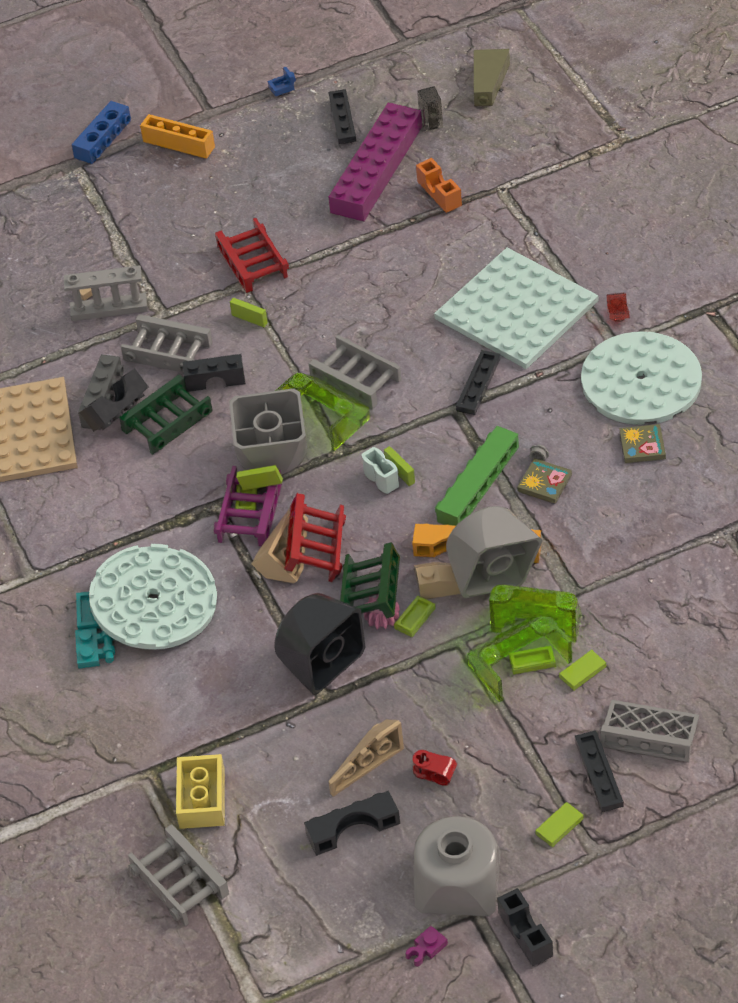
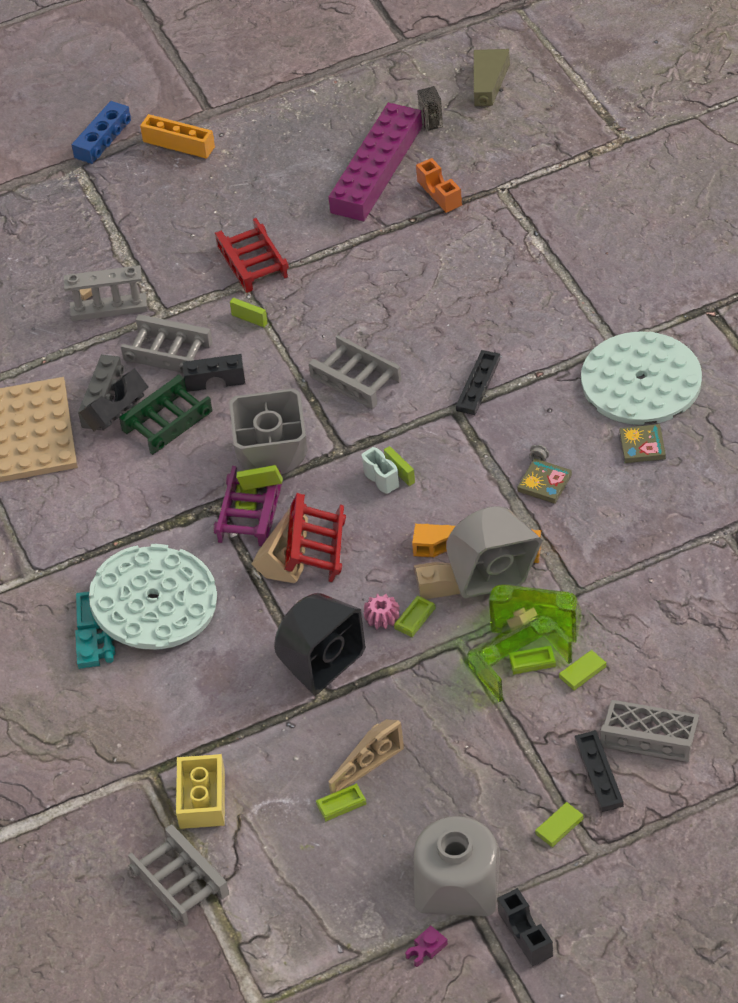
blue bracket [267,67,296,97] -> none
clear neon green windscreen [275,373,370,451] -> none
black arch [304,790,400,856] -> none
black plate [328,89,357,144] -> none
dark green fence [340,542,400,619] -> none
red piece [412,750,457,786] -> none
light aqua plate [434,247,599,369] -> none
bright green brick [435,426,519,526] -> none
clear red bracket [606,292,630,322] -> none
none -> lime tile [316,783,366,822]
none -> tan plate [506,607,537,628]

